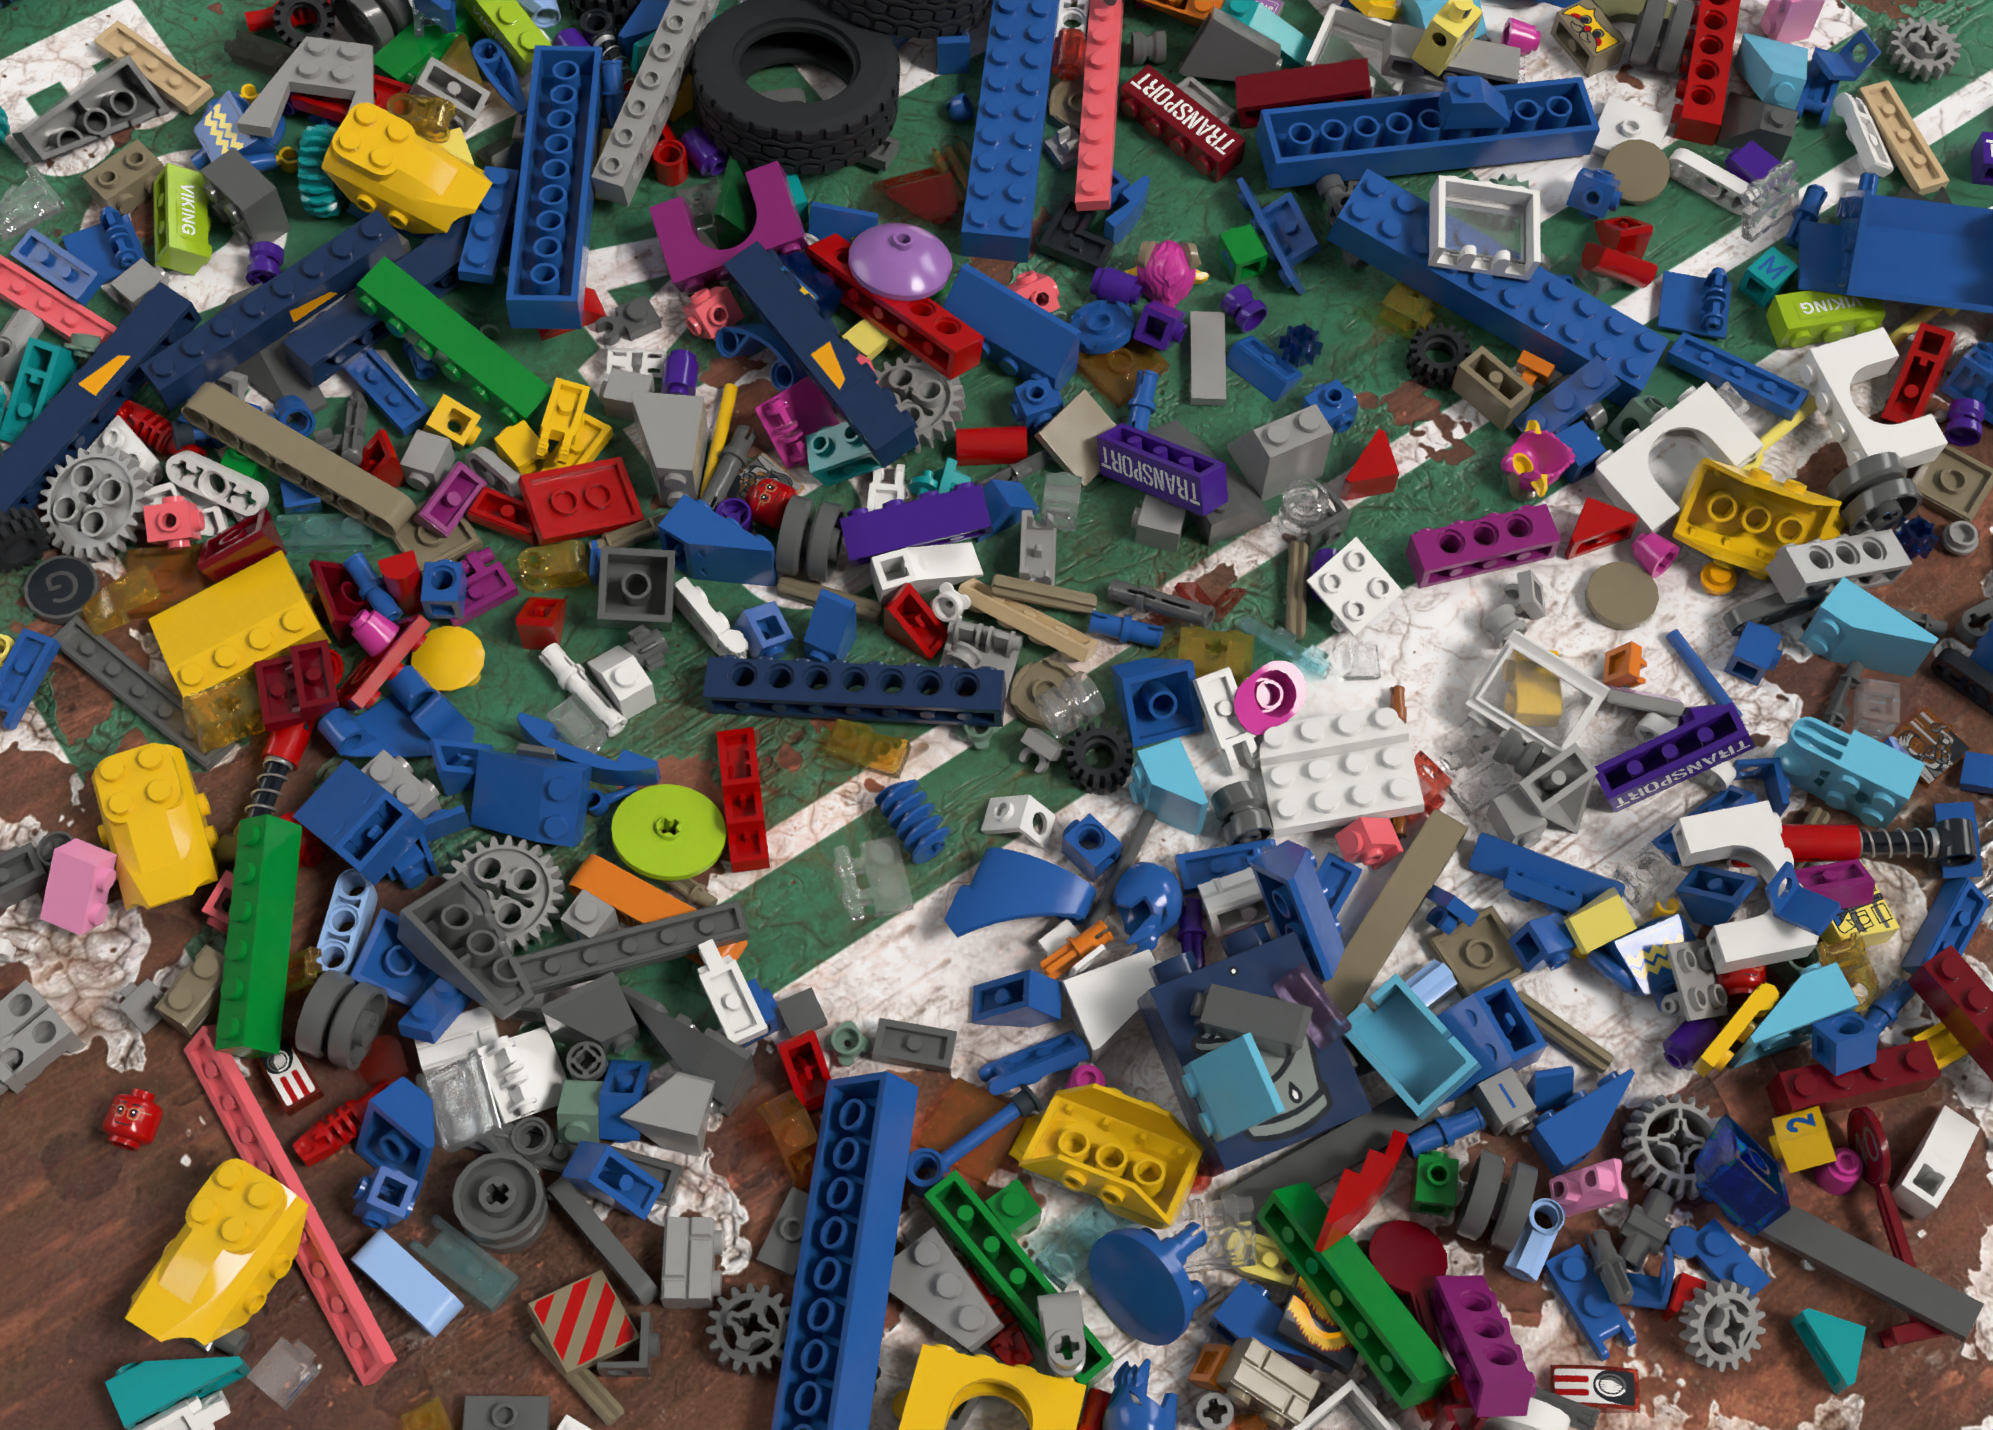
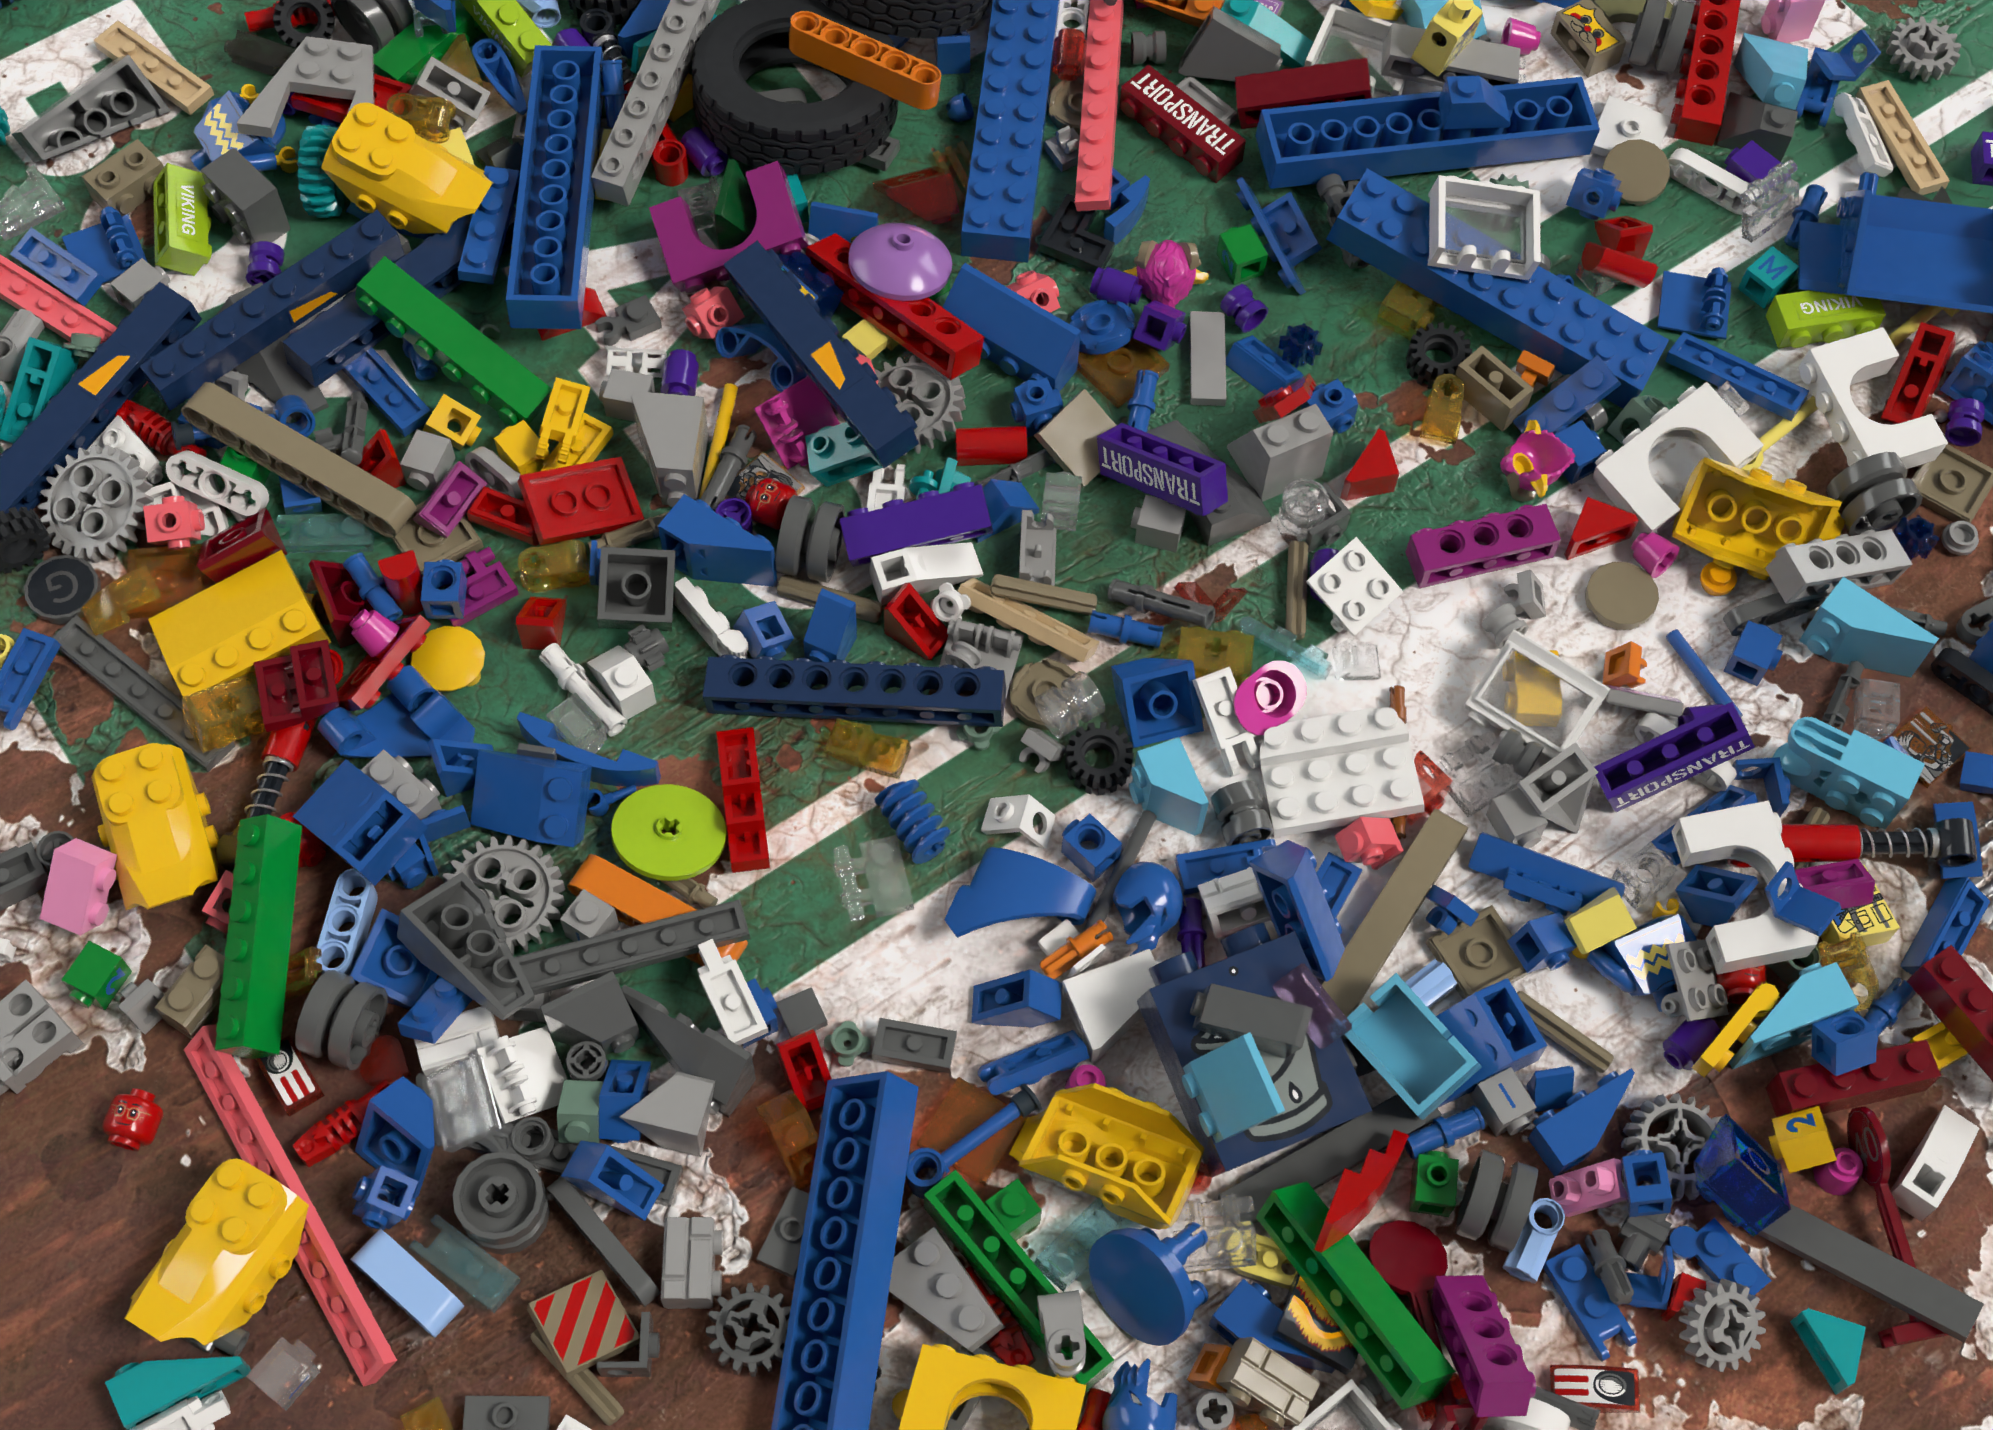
none -> green brick [62,941,132,1010]
none -> orange beam [789,11,941,110]
none -> red wing [1252,373,1317,423]
none -> clear yellow piece [1420,374,1464,445]
none -> blue brick [1621,1150,1672,1217]

